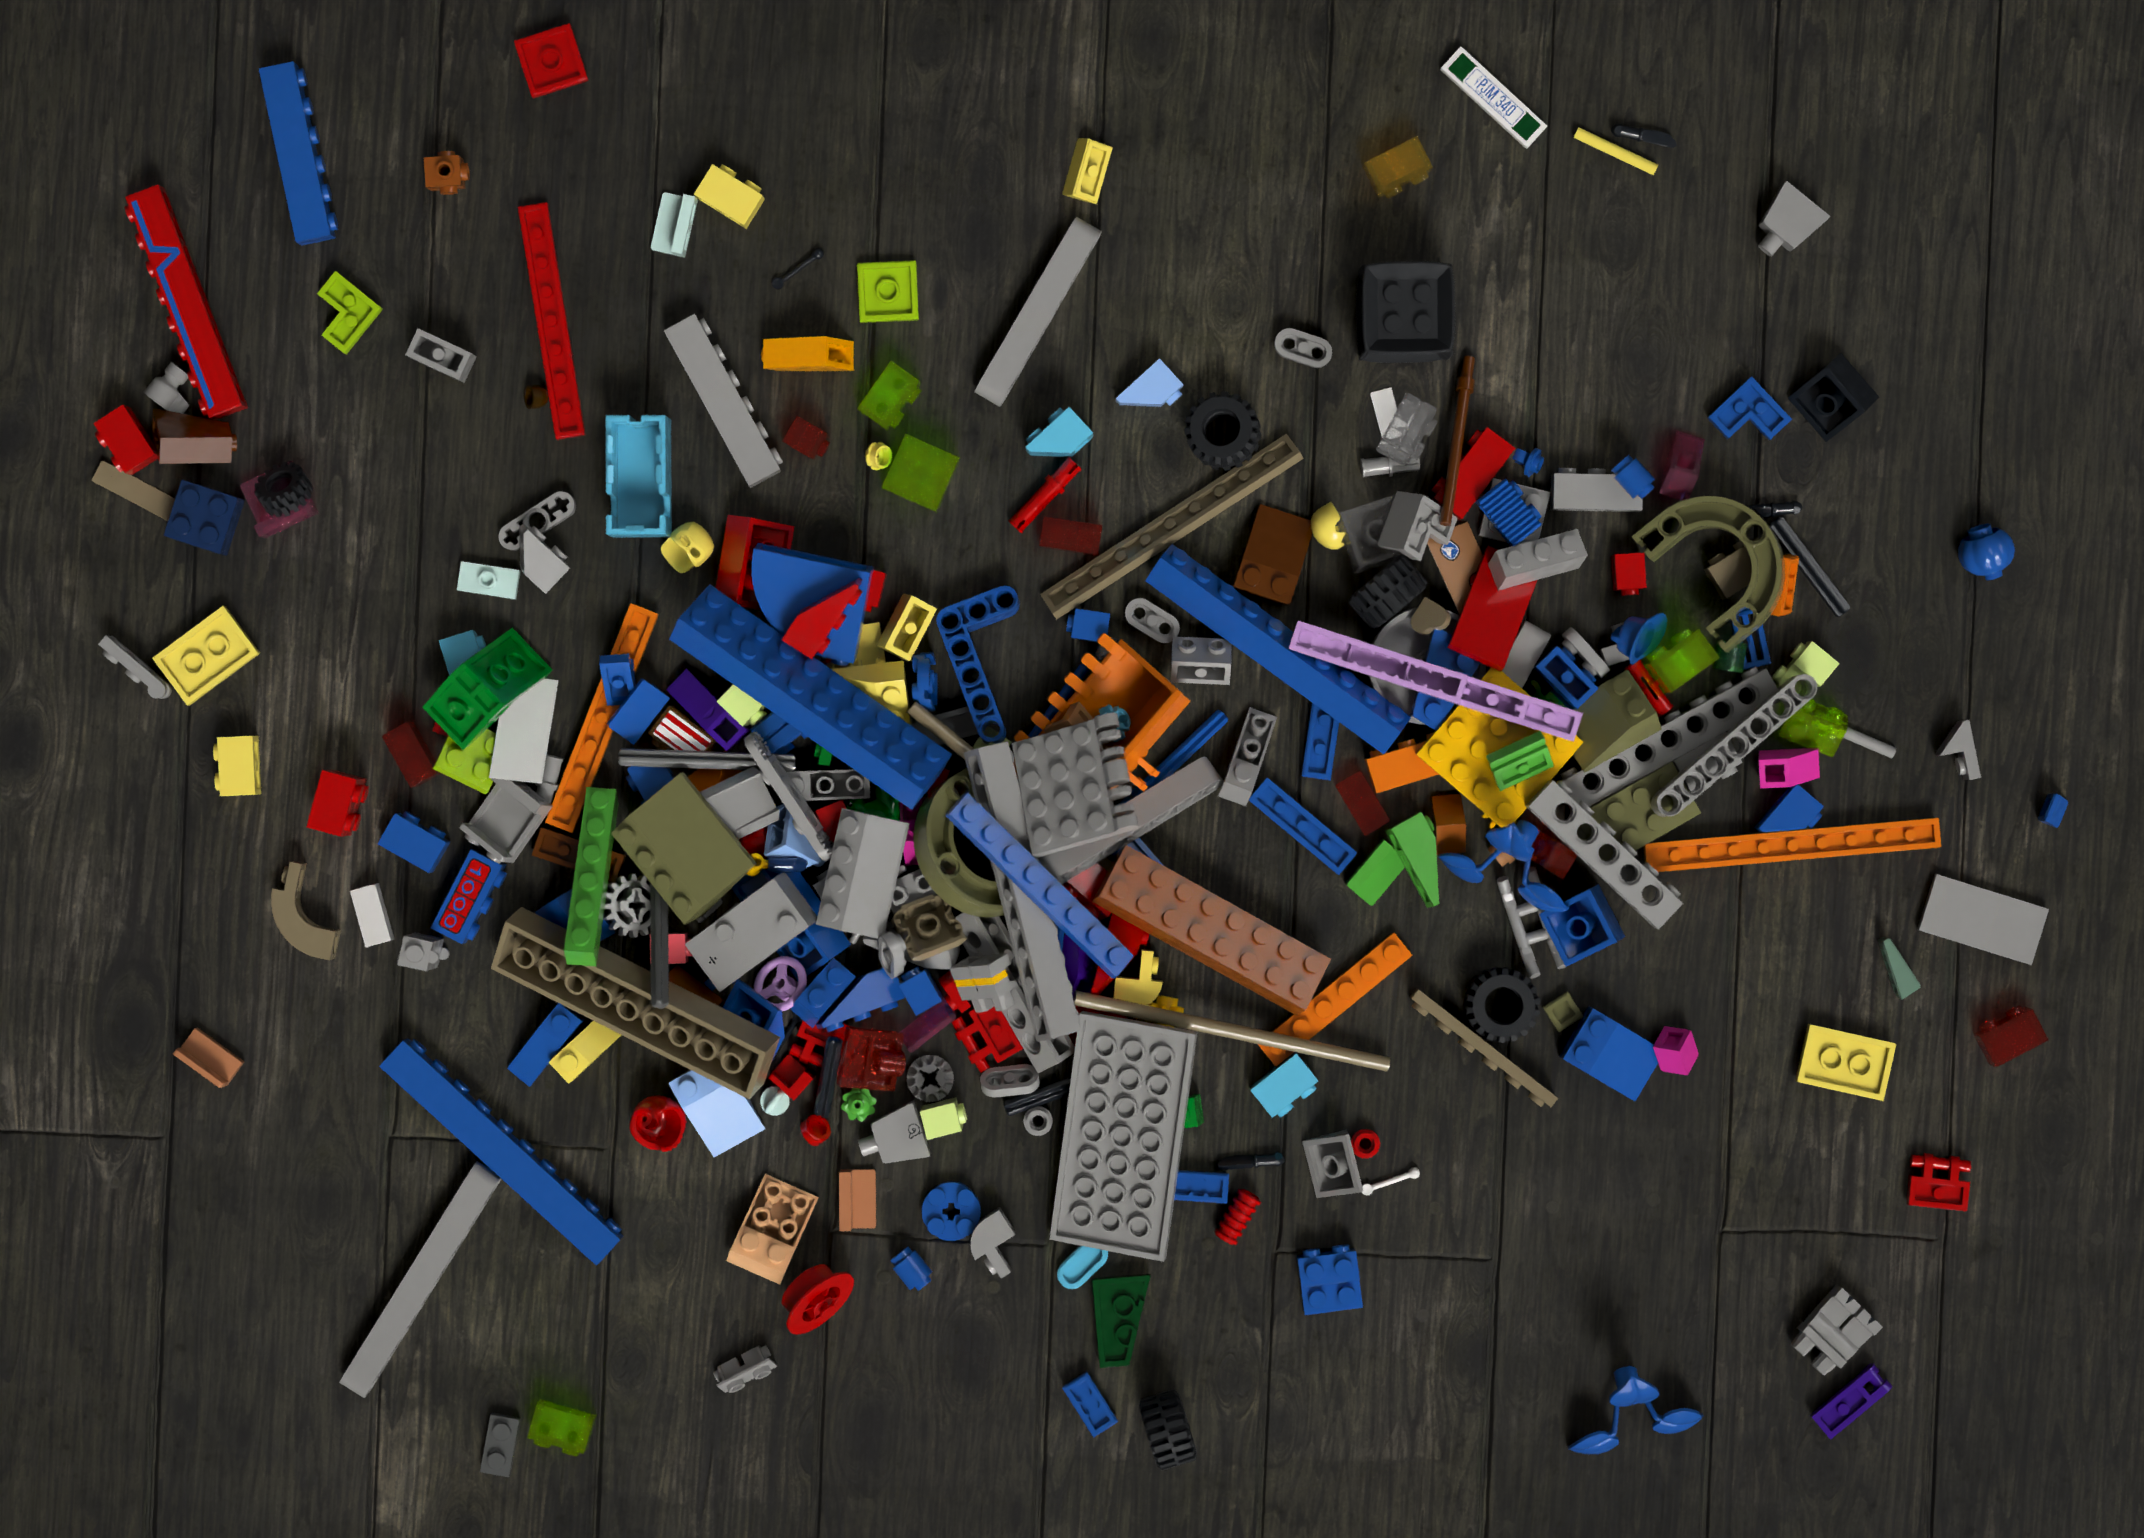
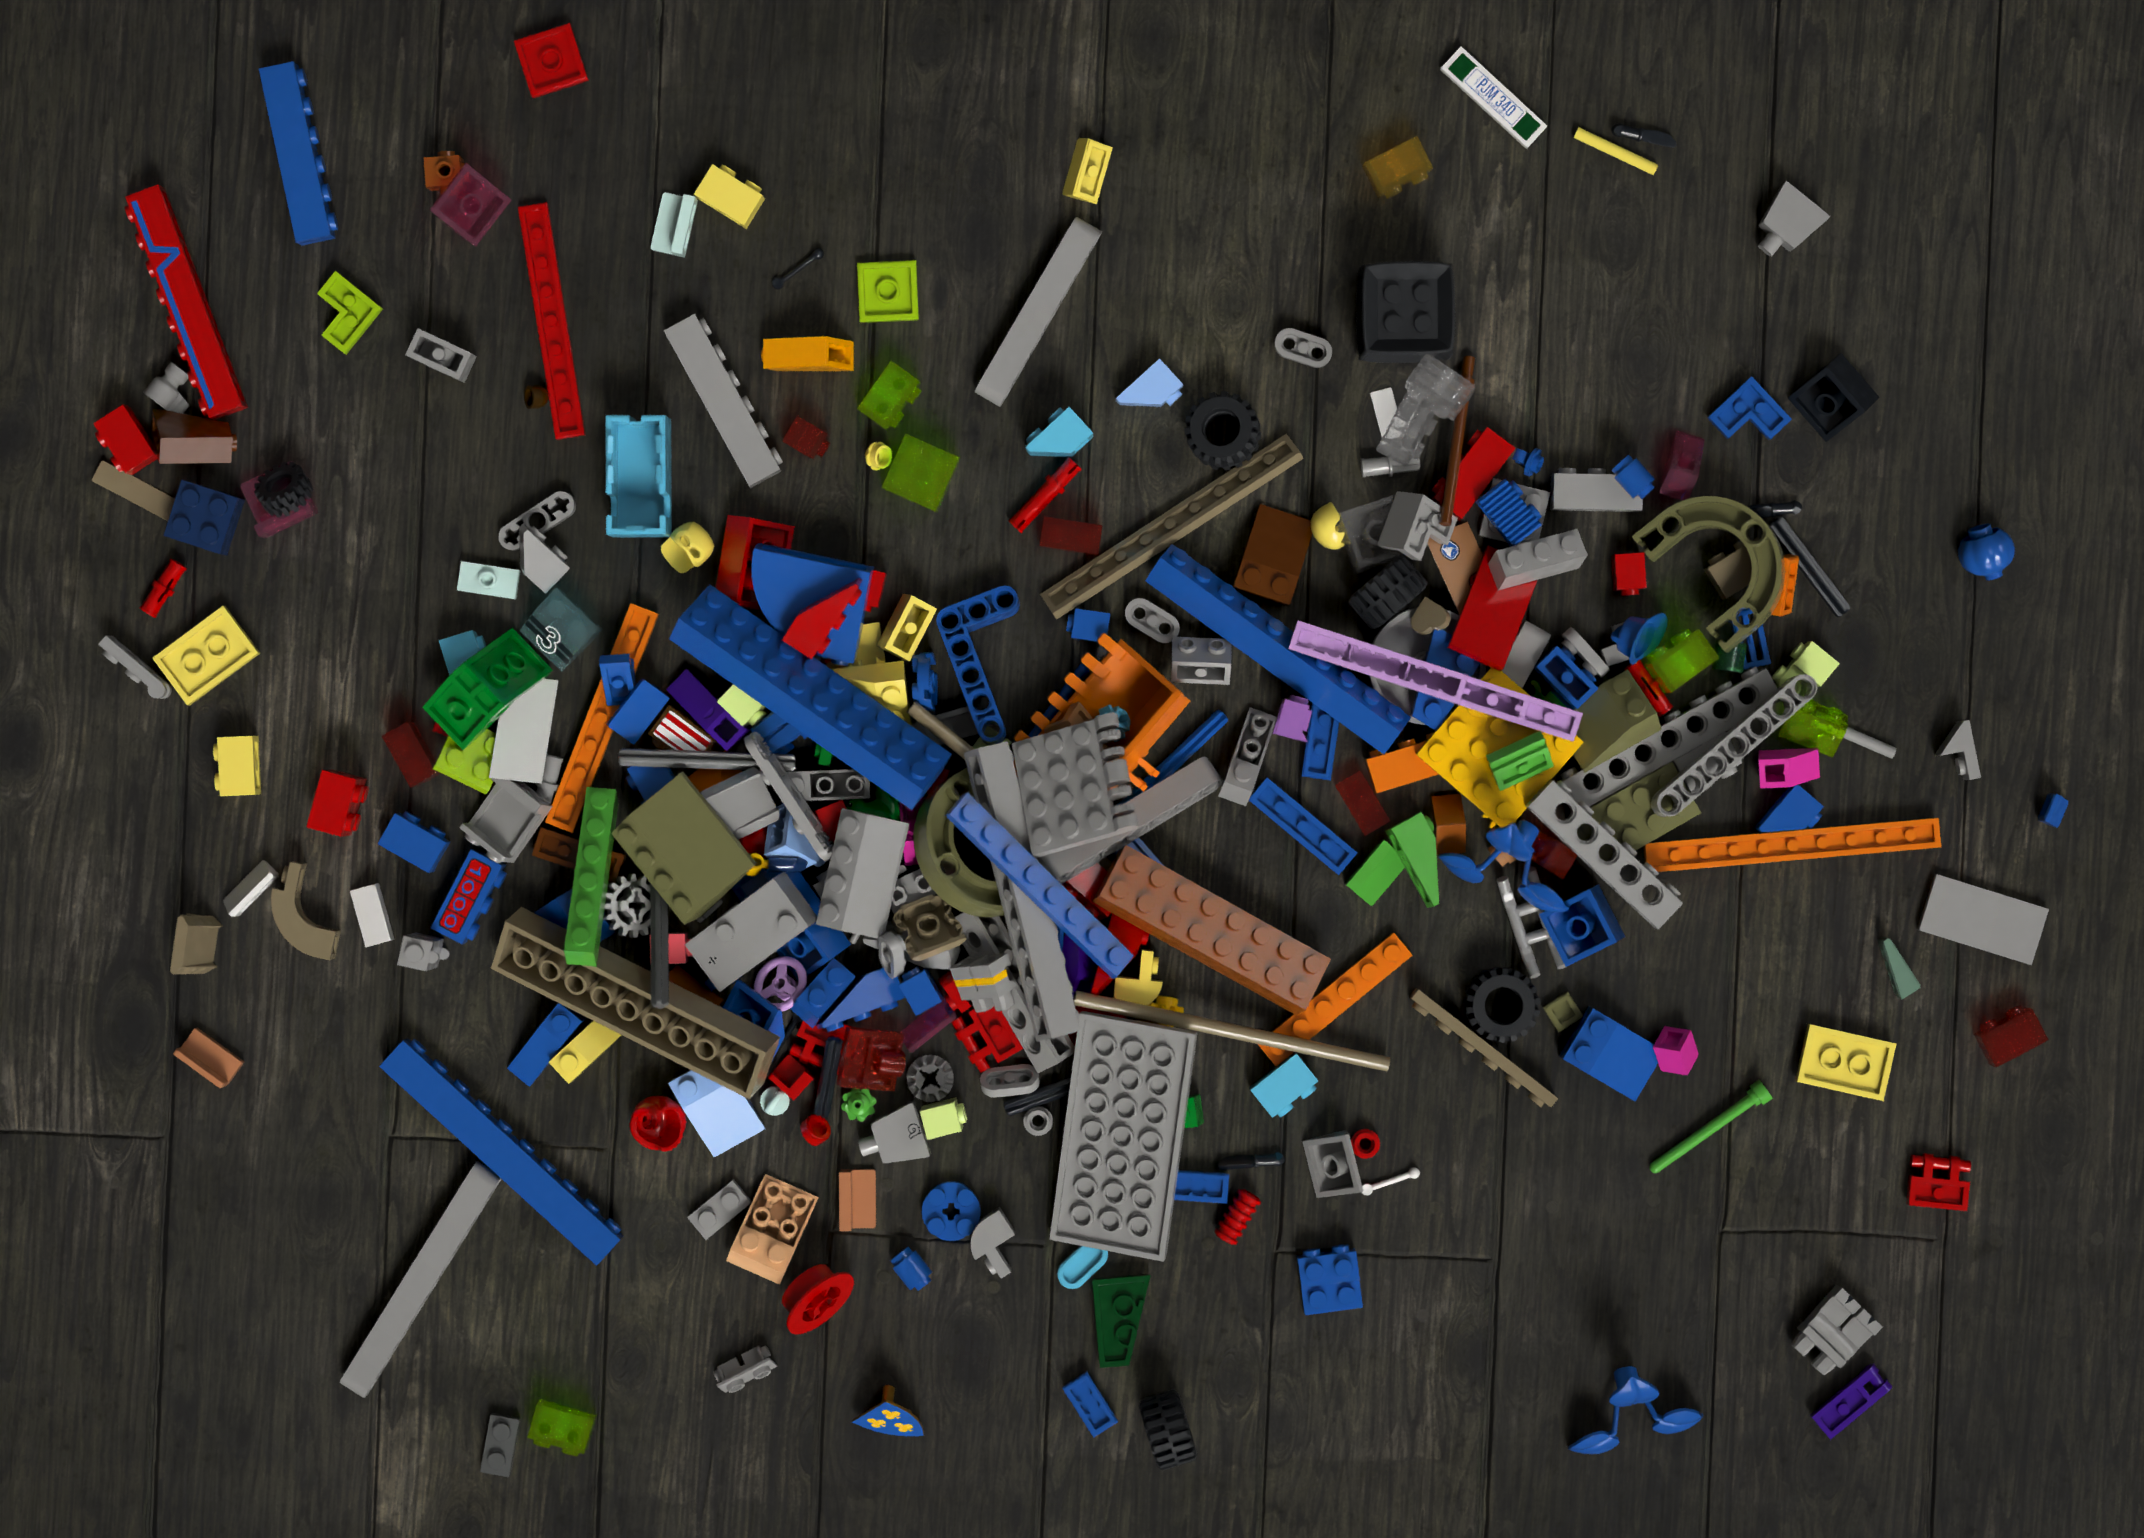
none -> red pin [139,558,187,618]
none -> dark tan slope [170,913,223,975]
none -> white slope [223,860,279,917]
none -> clear pink slope [430,163,511,247]
none -> clear light blue slope [520,588,603,672]
none -> light grey plate [687,1179,752,1240]
none -> blue shield [852,1385,924,1436]
none -> medium lavender window [1273,695,1312,742]
none -> clear brick [1404,354,1476,421]
none -> bright green piece [1649,1080,1773,1173]

